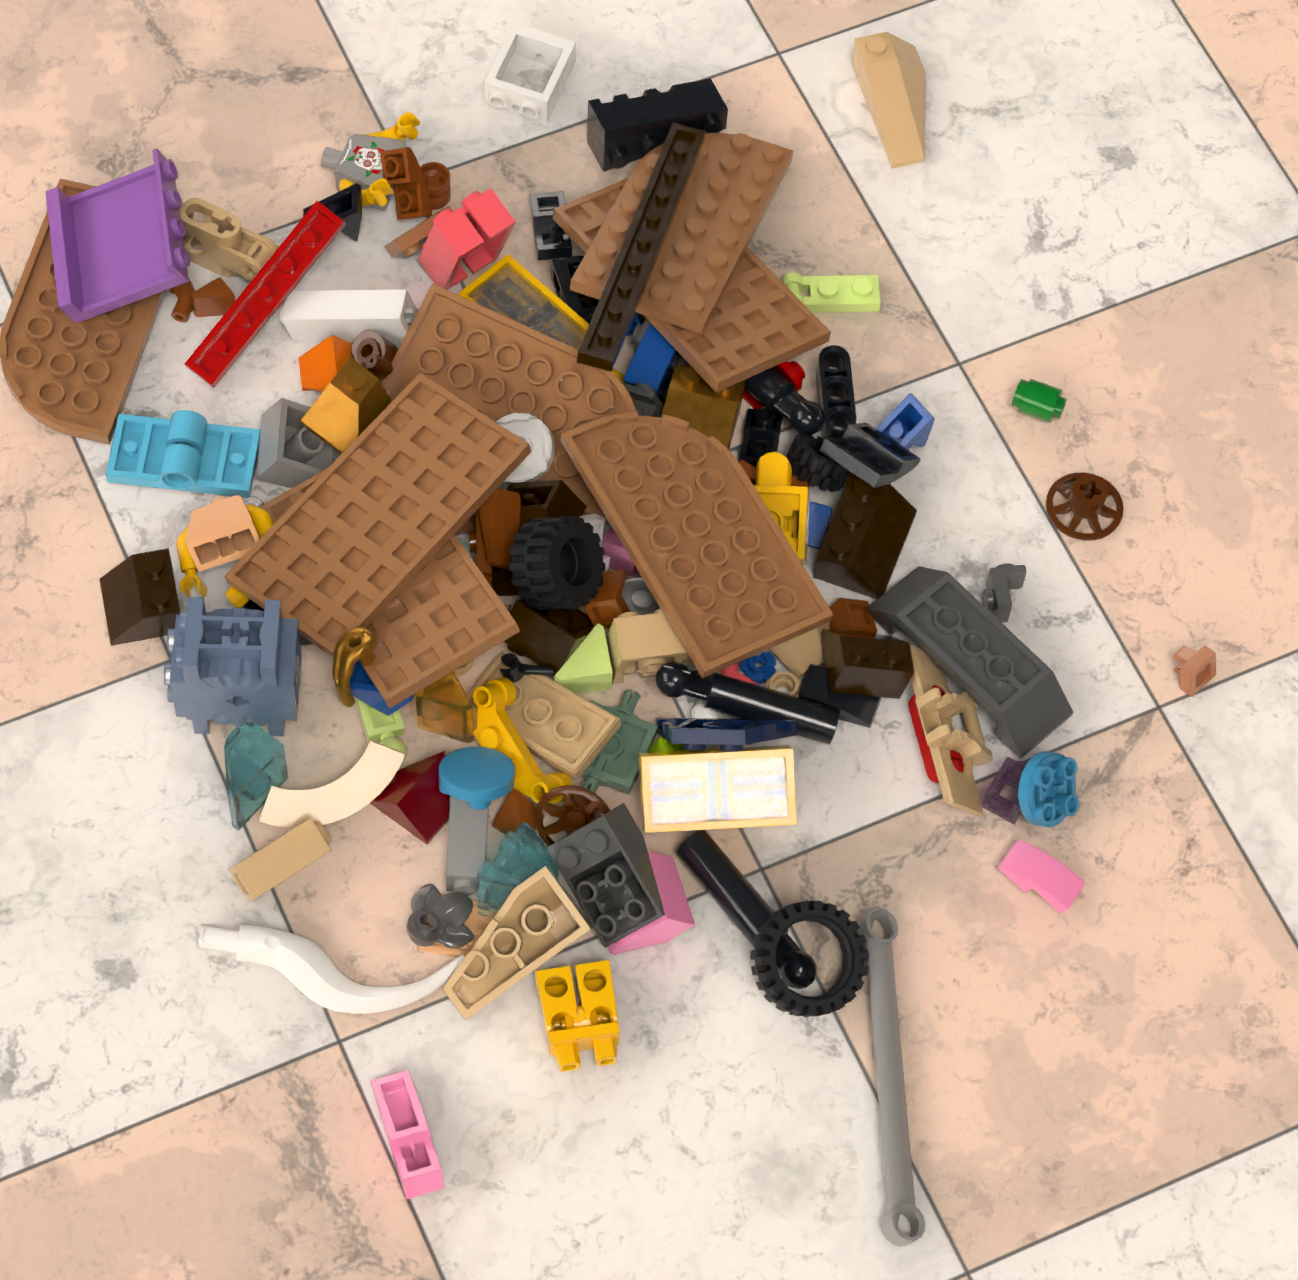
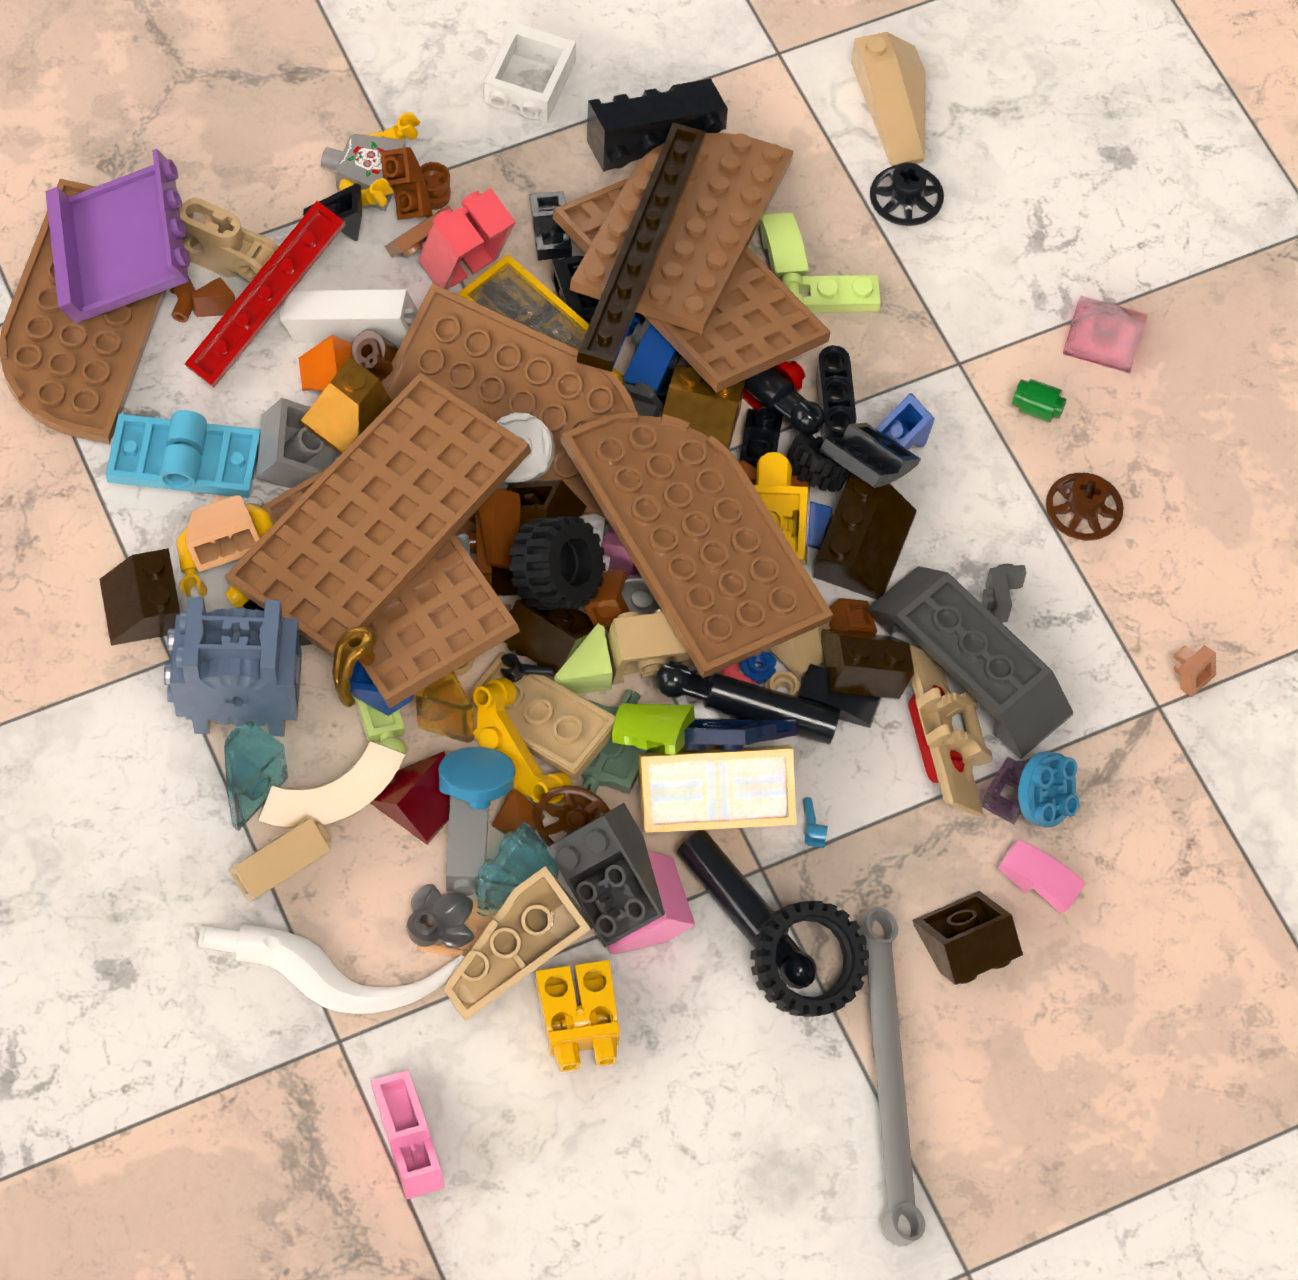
none -> lime slope [612,703,695,755]
none -> yellowish green slope [759,212,809,277]
none -> dark azure hand [803,797,828,848]
none -> black wheel [870,162,944,226]
none -> dark brown slope [913,891,1023,985]
none -> clear pink slope [1063,295,1148,373]

